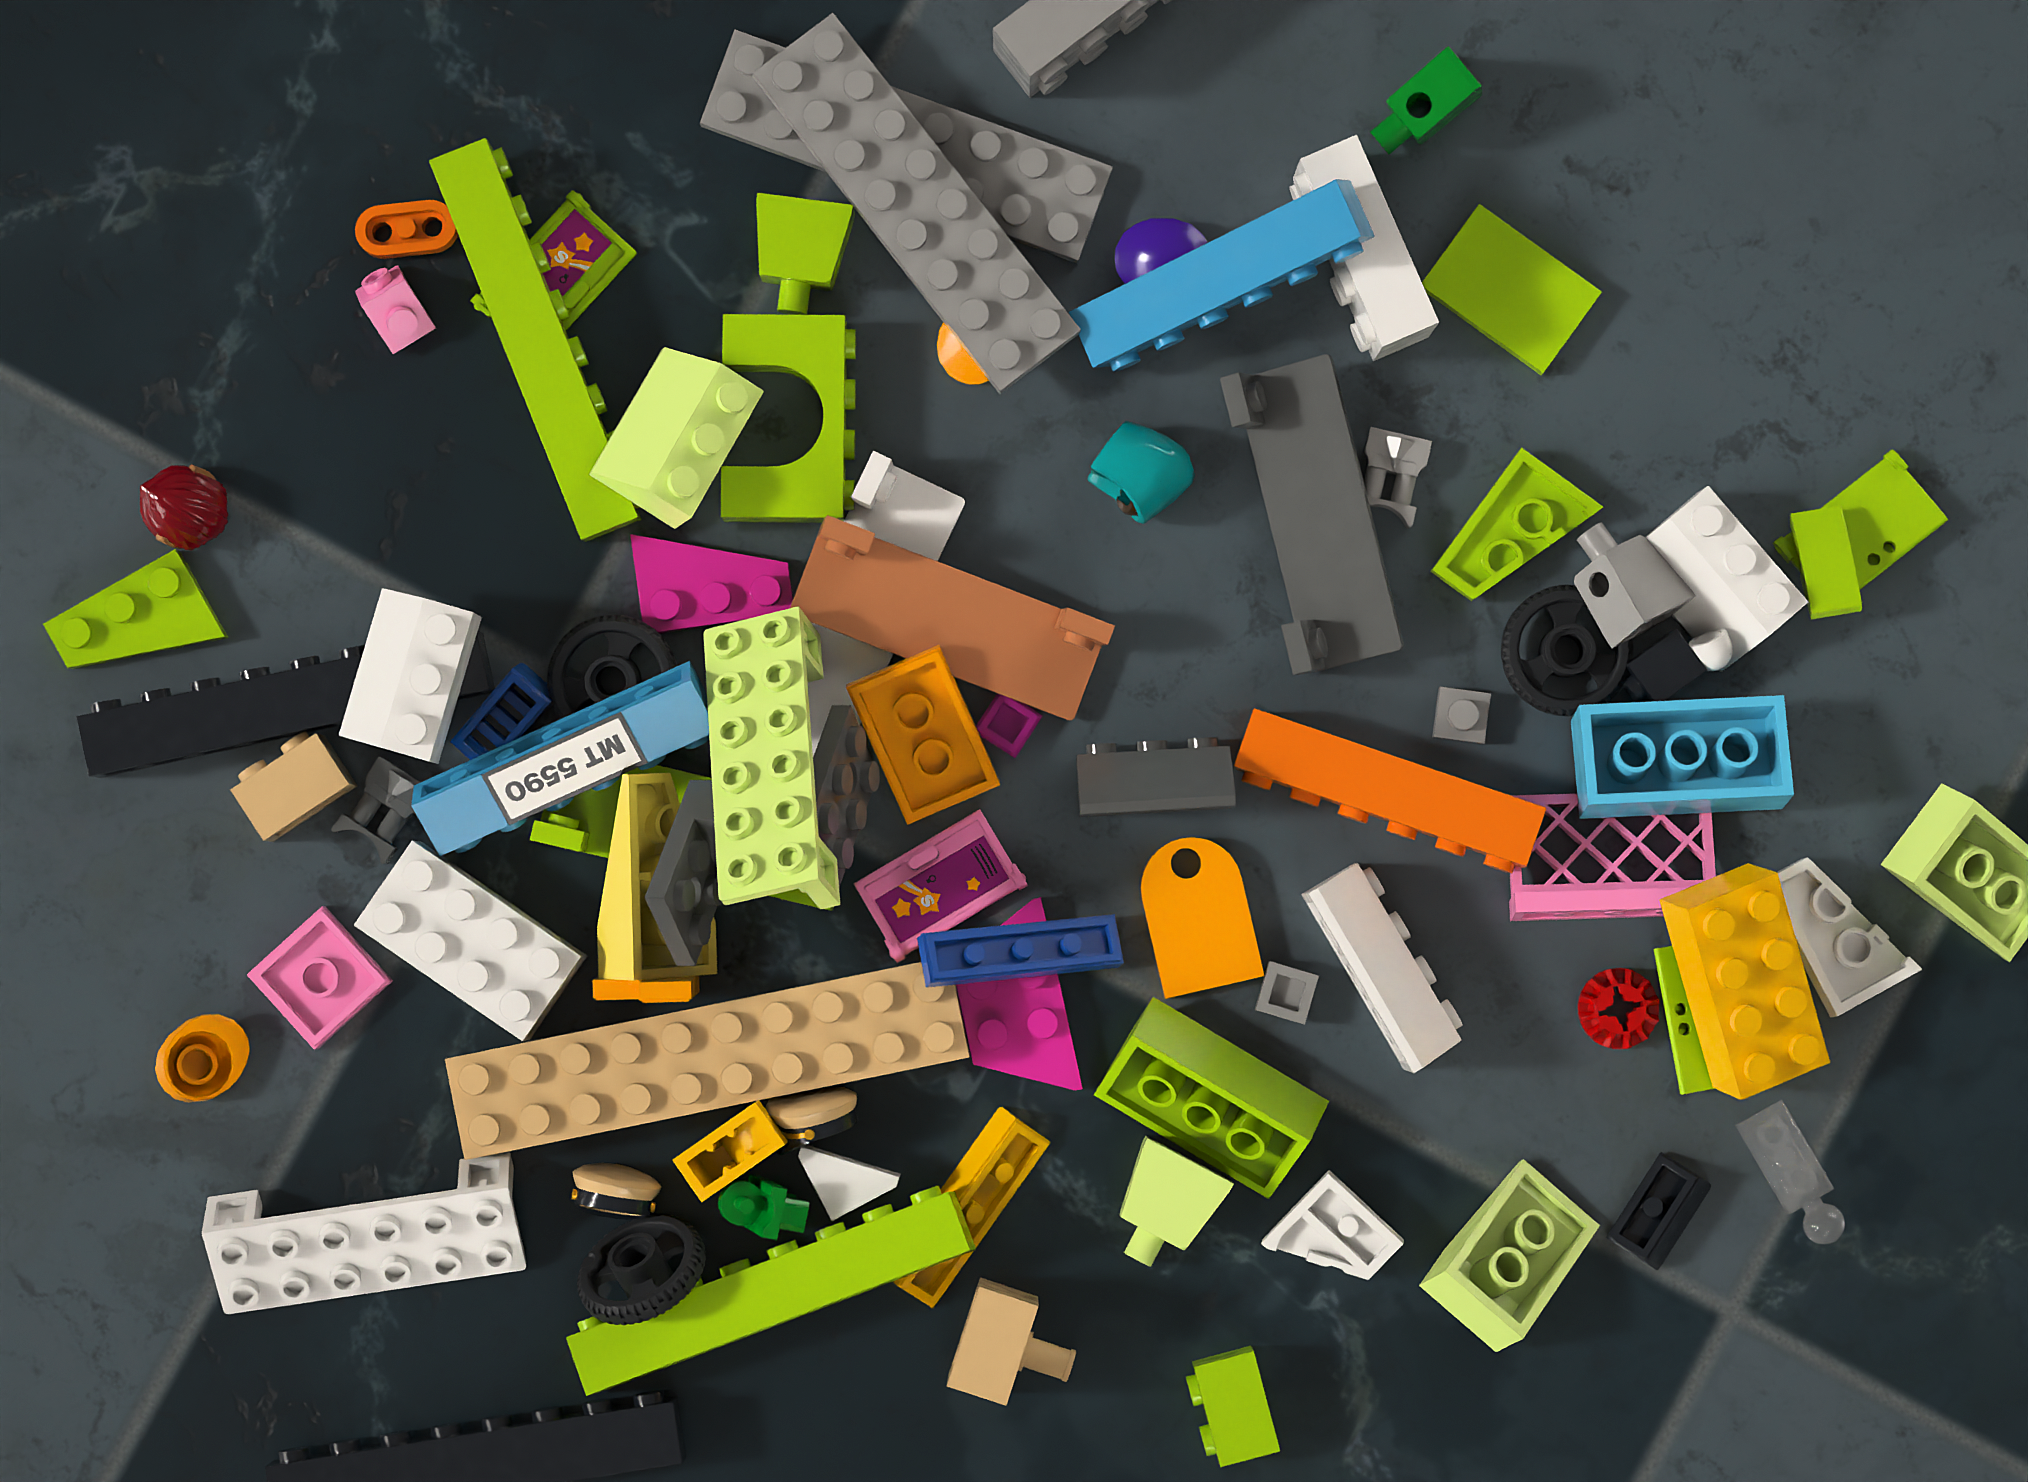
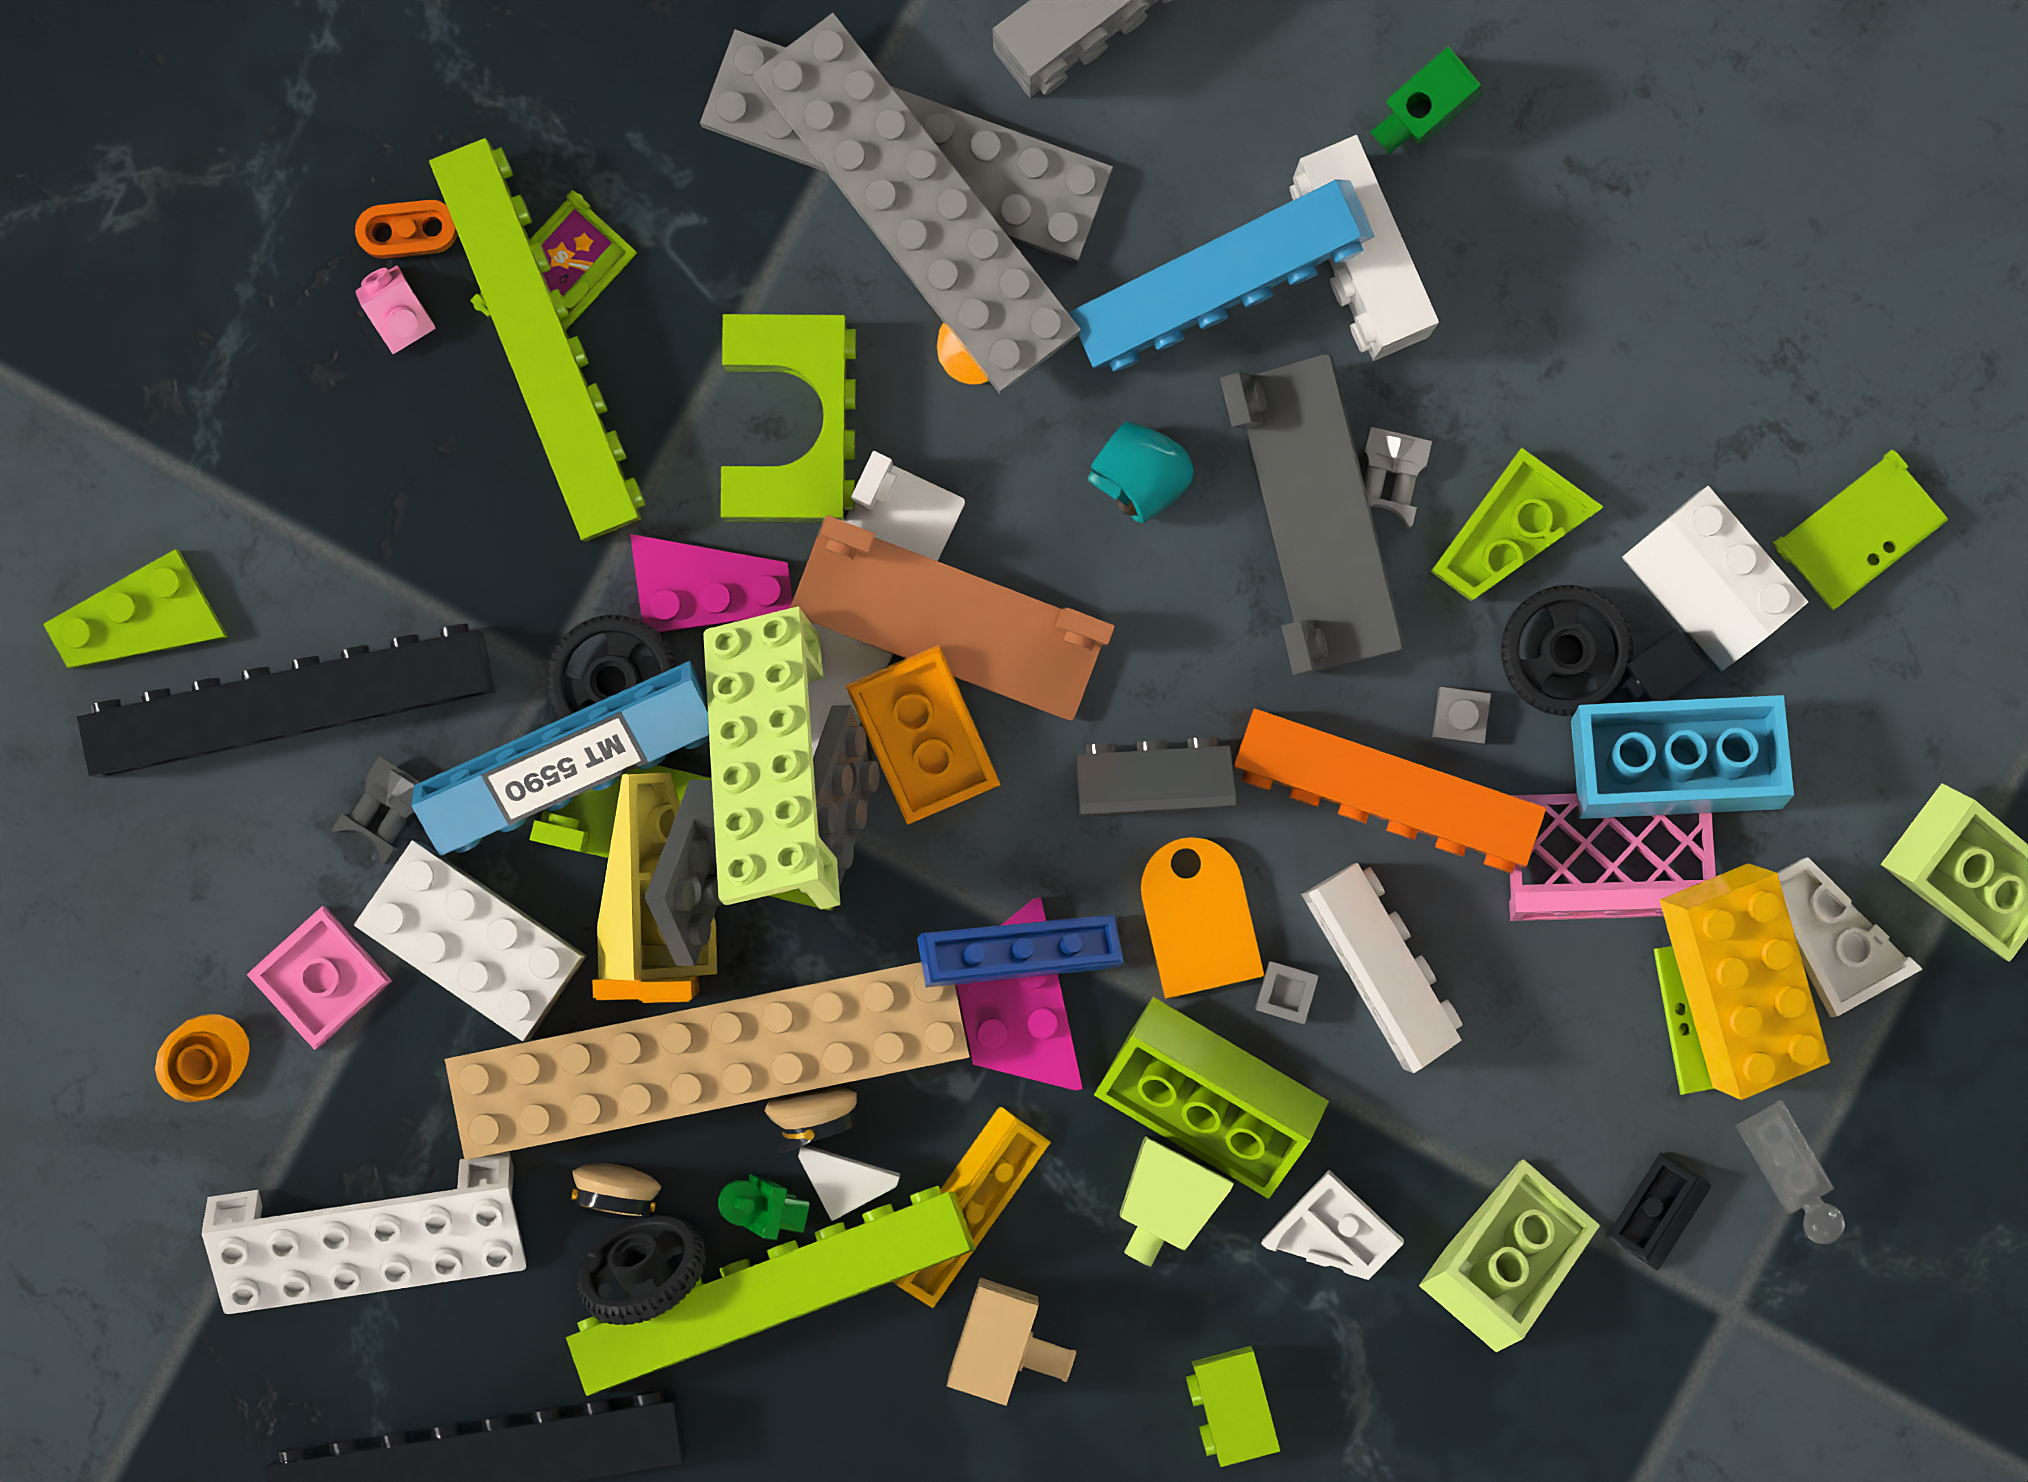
dark red hair [140,464,228,551] -> none
tan brick [230,732,357,842] -> none
white slope [339,588,482,764] -> none
blue slope [450,663,553,760] -> none
yellowish green slope [589,347,764,529] -> none
yellow arch [673,1100,788,1202] -> none
lime torso [756,193,855,315] -> none
door [854,809,1028,963] -> none
magenta tile [976,694,1043,759] -> none
dark purple hat [1115,218,1207,284] -> none
lime tile [1422,204,1602,375] -> none
light grey torso [1574,522,1696,648] -> none
red gear [1578,968,1660,1049] -> none
white hinge [1688,628,1733,671] -> none
lime slope [1790,505,1862,620] -> none

